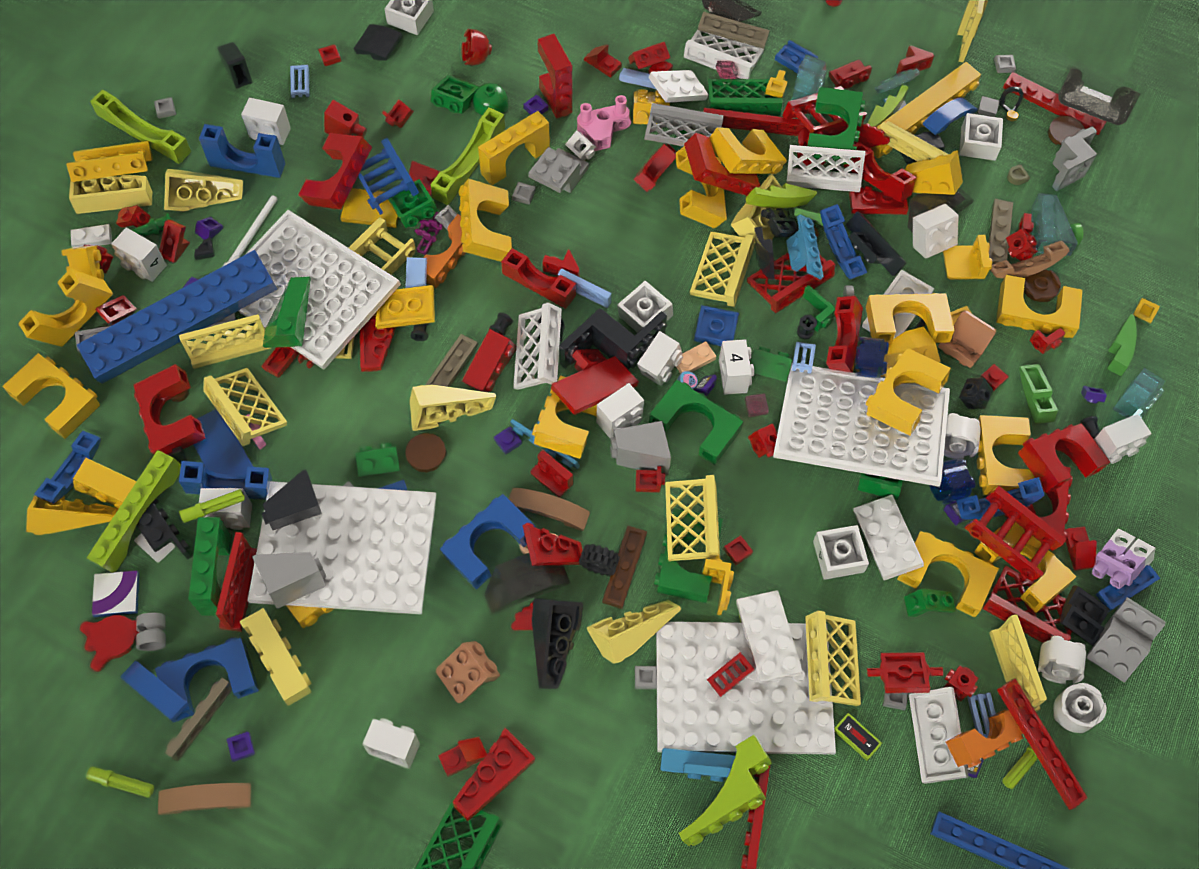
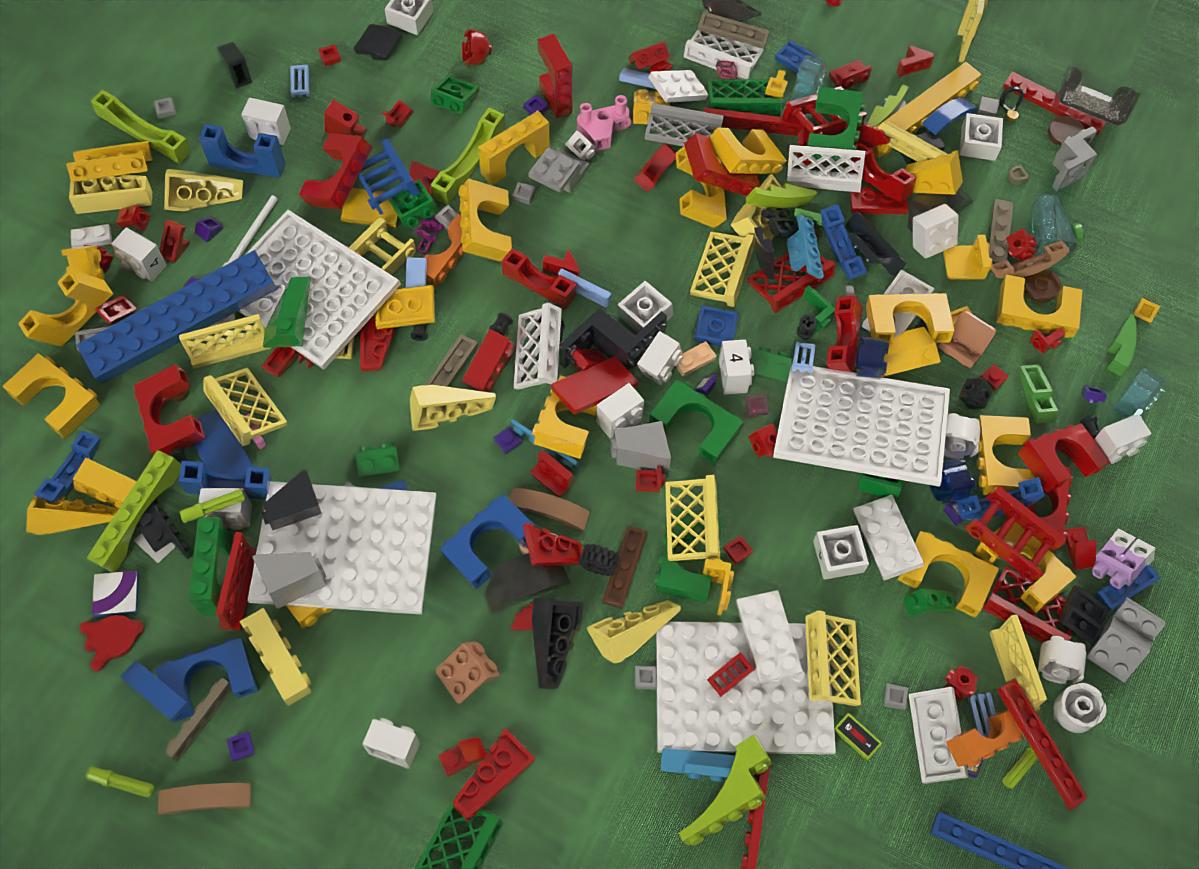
green pin [115,212,173,238] -> none
light grey wheel [136,613,166,651] -> none
black tile [194,238,215,260] -> none
reddish brown tile [405,433,446,472] -> none
green cylinder [473,83,509,117] -> none
red slope [584,45,622,78] -> none
tile [677,371,698,389] -> none
yellow arch [866,348,951,436] -> none
red plate [867,652,943,693] -> none
clear light blue plate [875,68,920,94] -> none
light grey tile [994,55,1016,73] -> none
red plate [1018,213,1034,233] -> none

